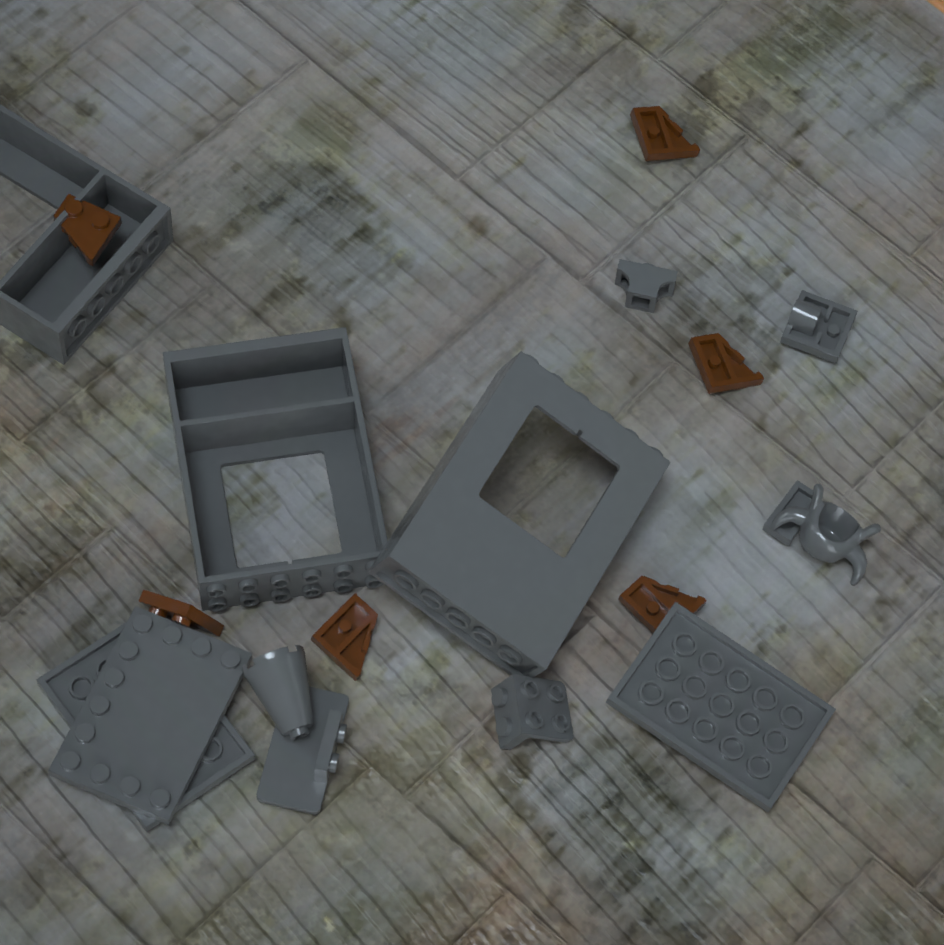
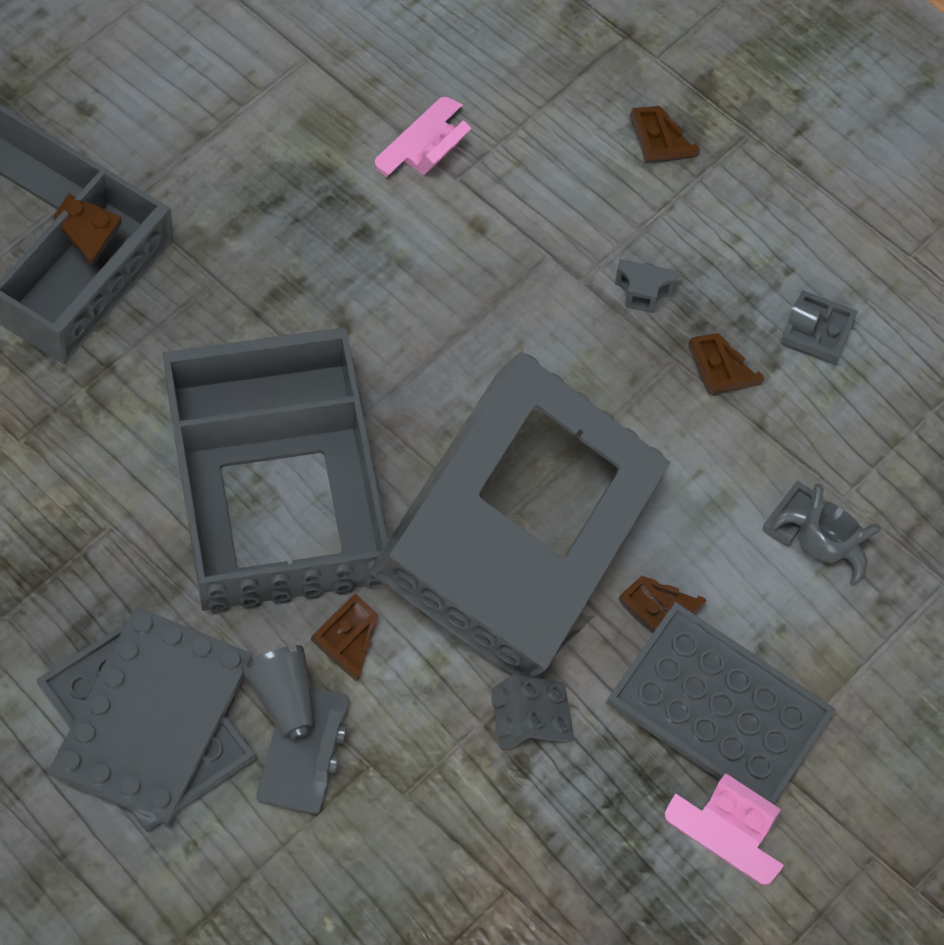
reddish brown wing [139,590,224,637] -> none
none -> bright pink plate [375,97,471,178]
none -> bright pink plate [665,773,784,886]

